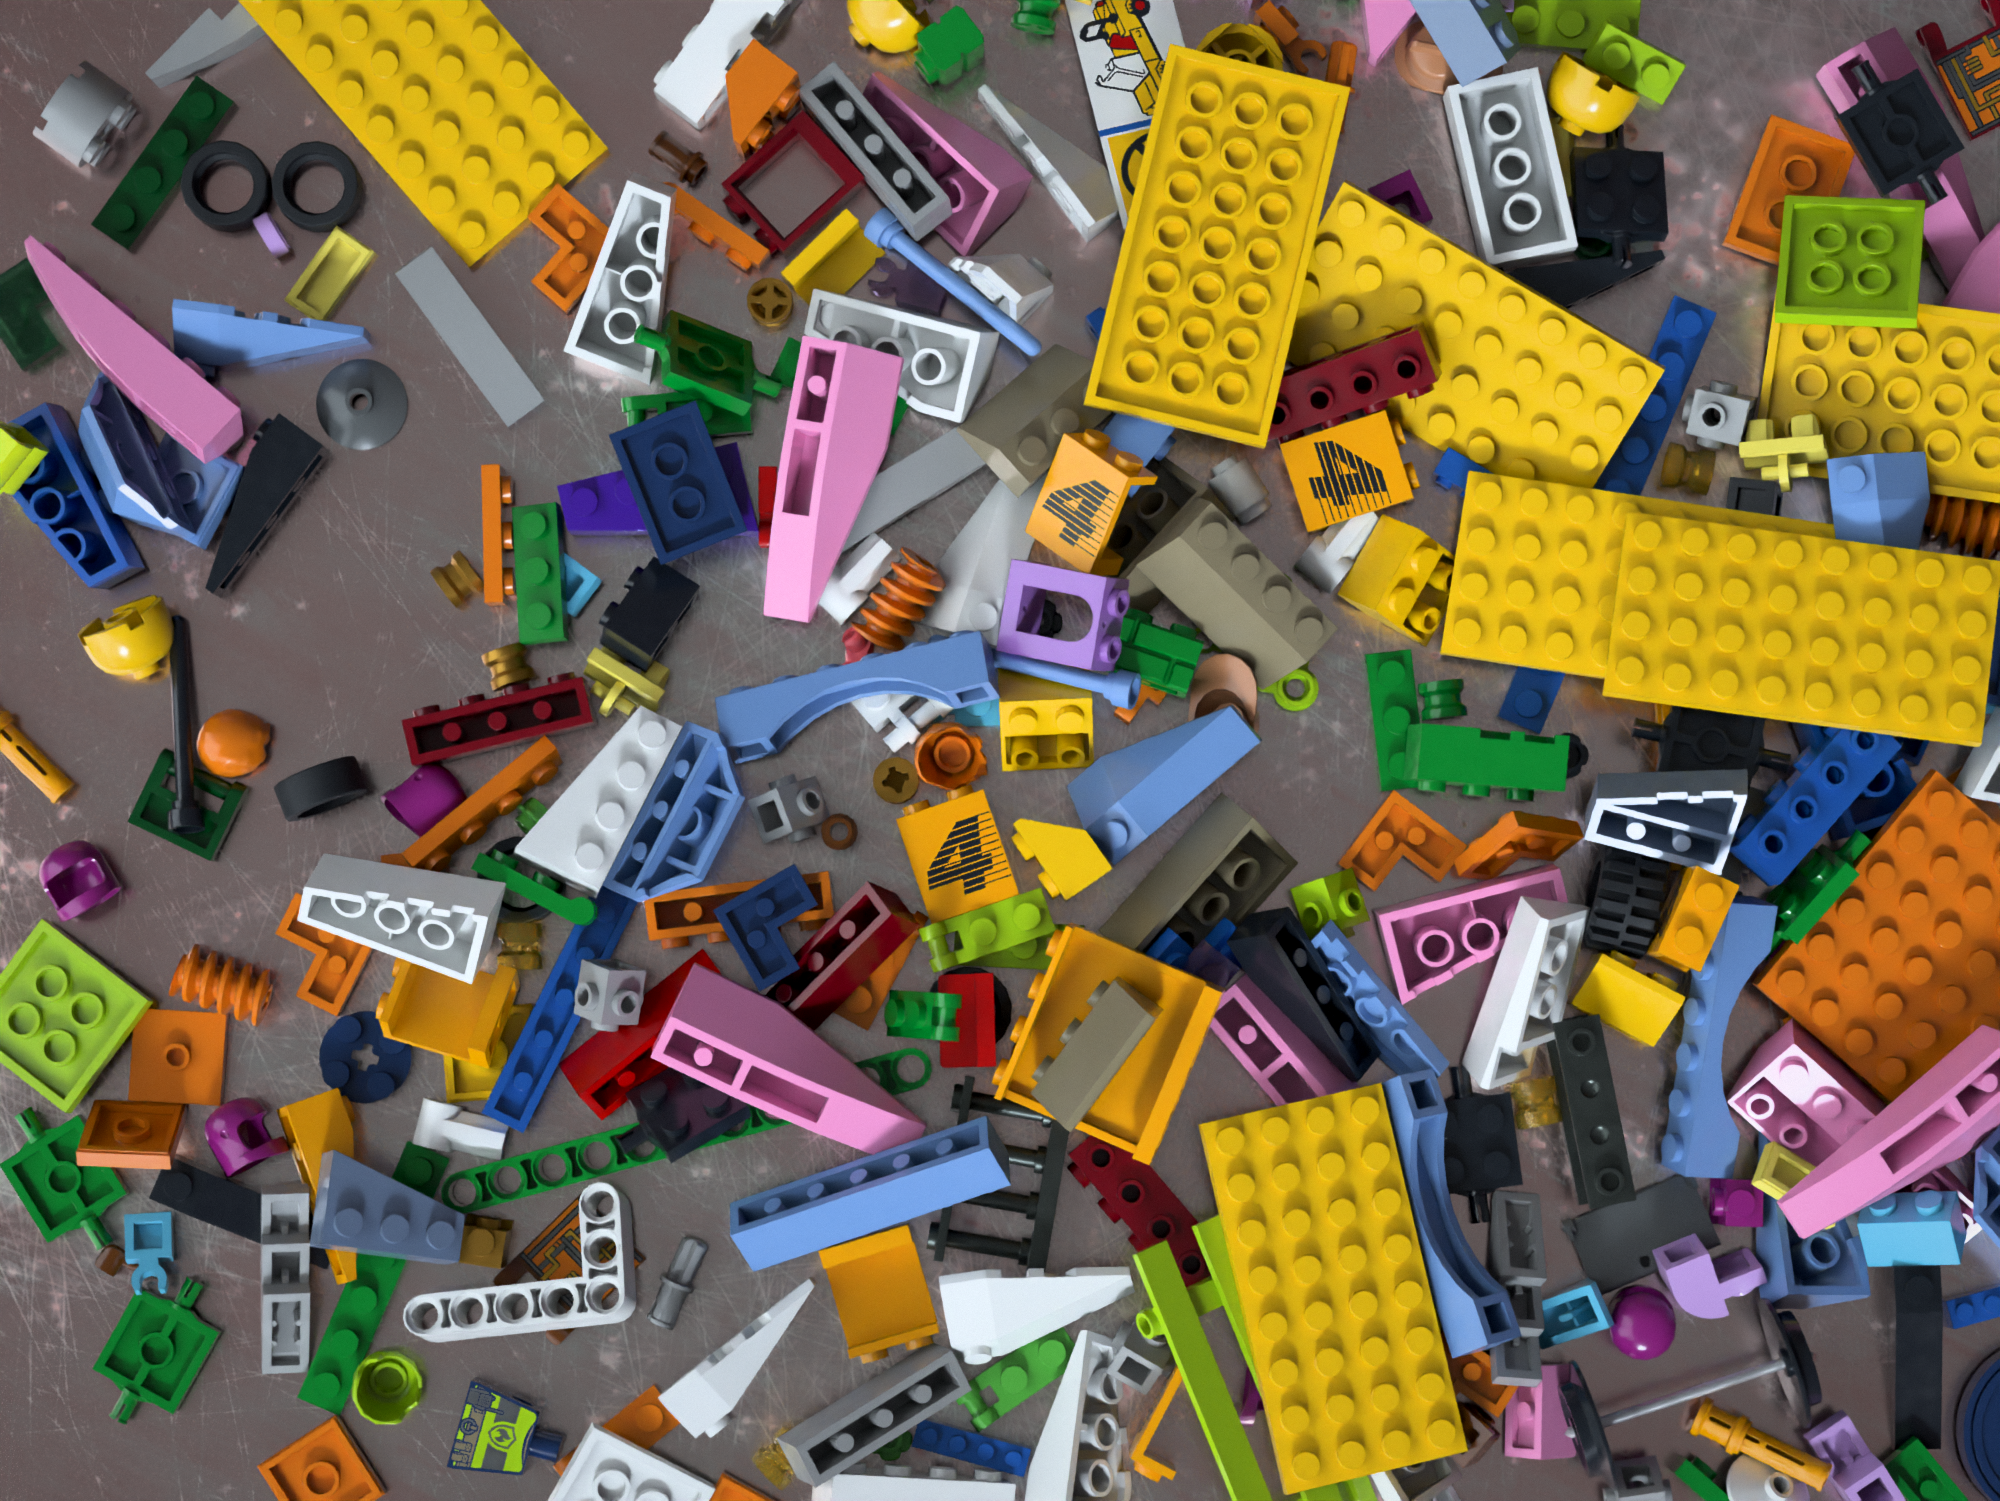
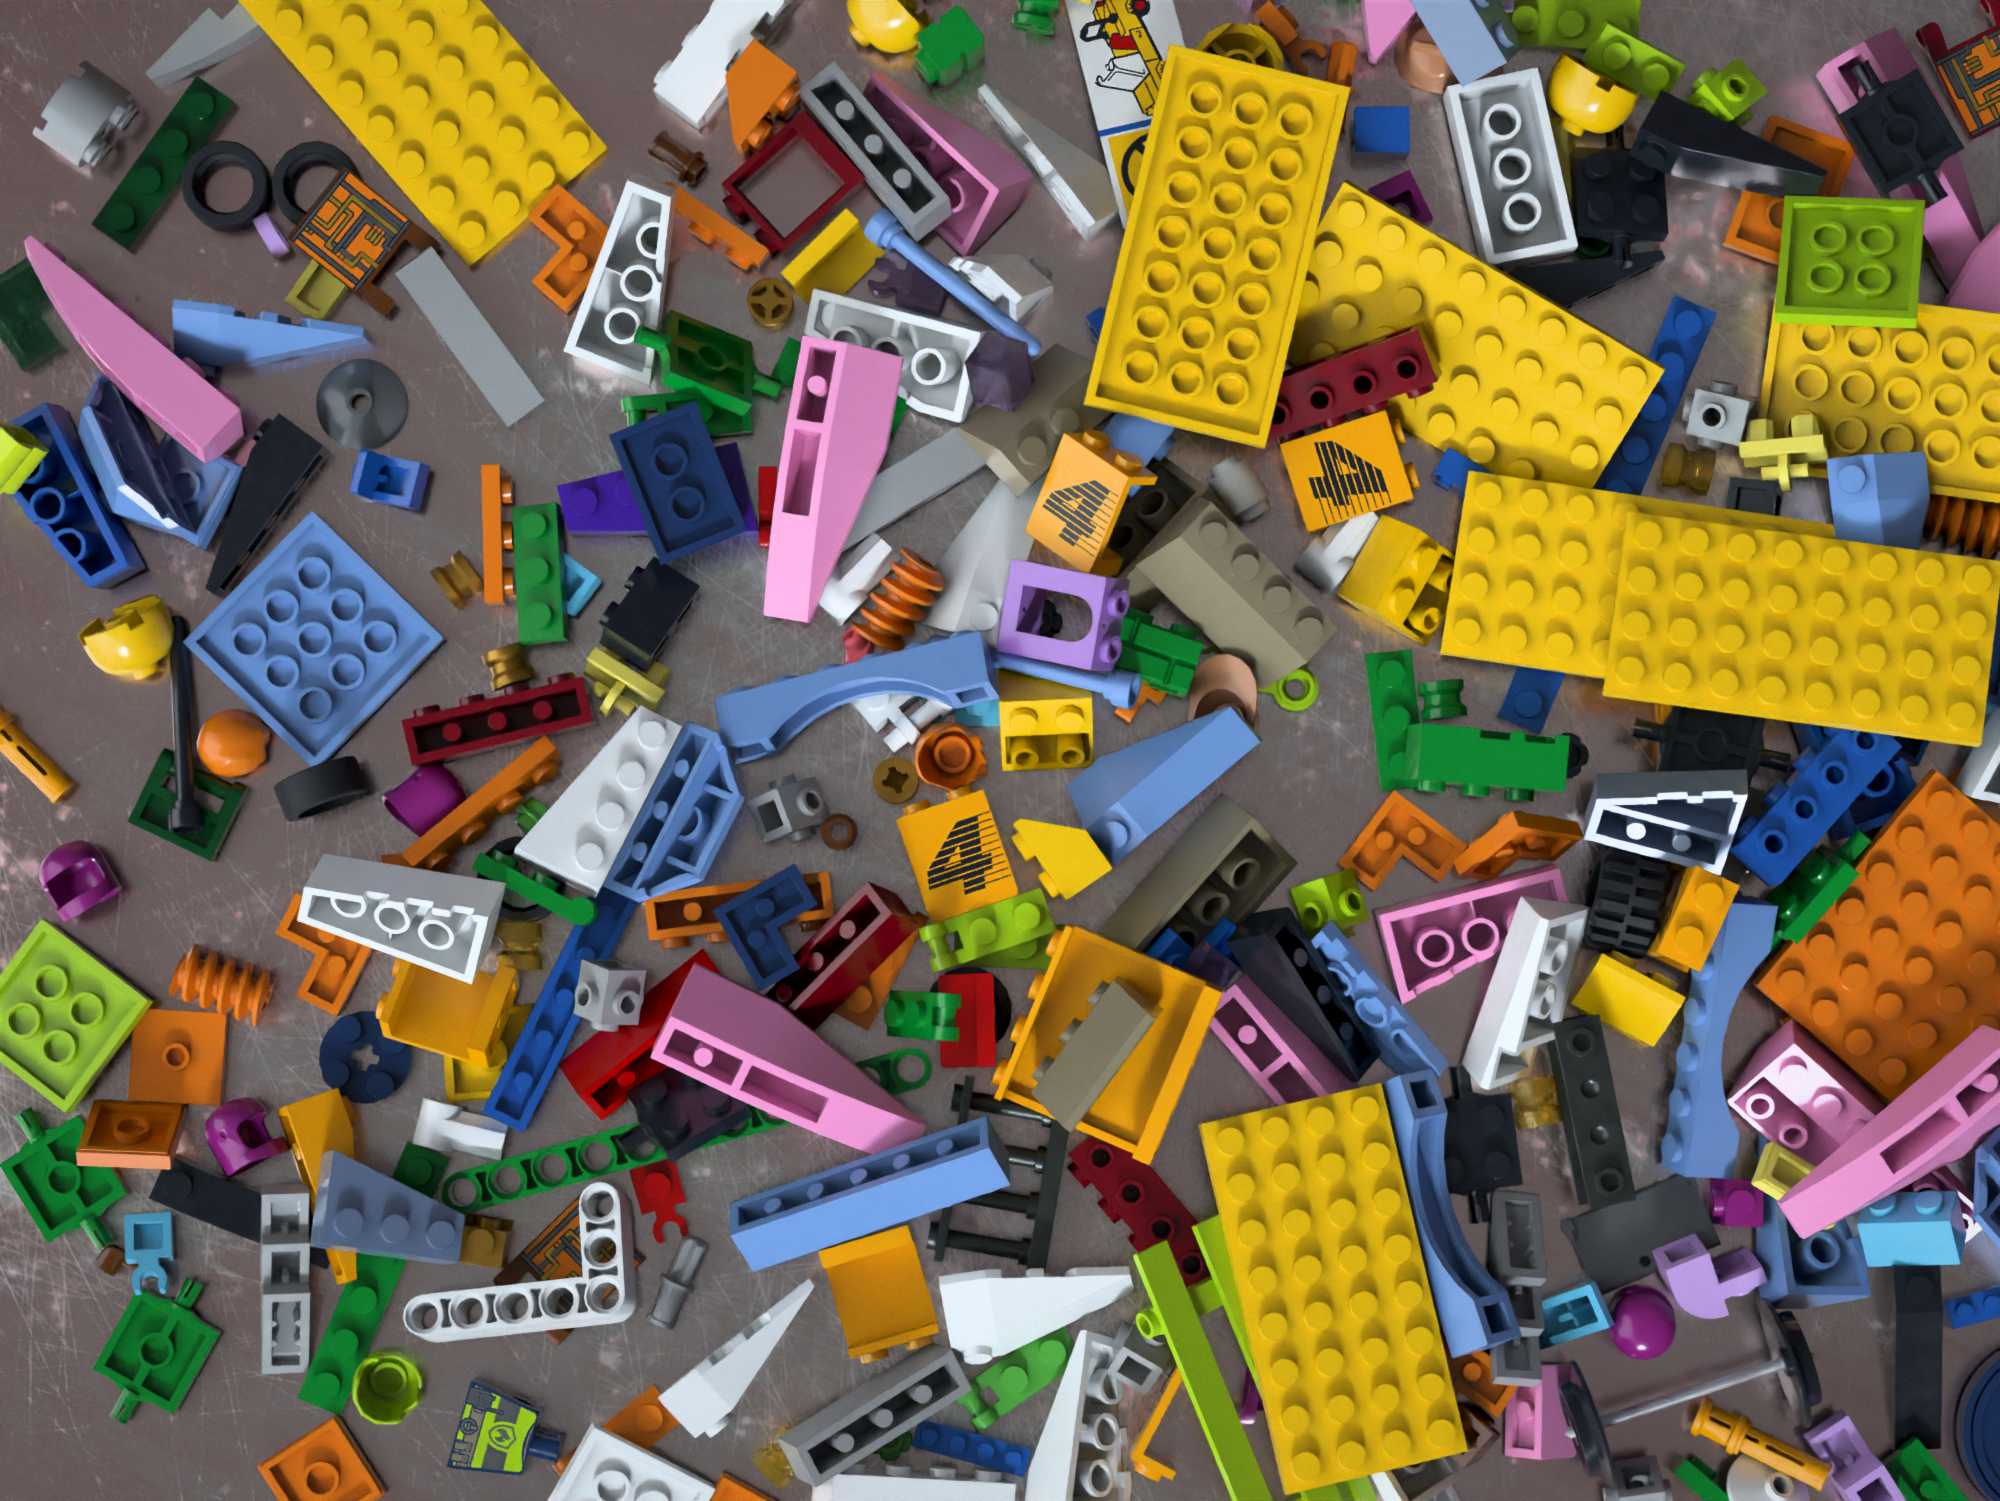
none -> medium blue plate [183,510,445,767]
none -> flag [286,166,441,315]
none -> blue bracket [350,449,430,510]
none -> red plate [629,1159,689,1244]
none -> clear purple brick [965,331,1035,412]
none -> blue panel [1352,106,1410,161]
none -> black slope [1629,90,1828,198]
none -> lime brick [1686,57,1768,128]

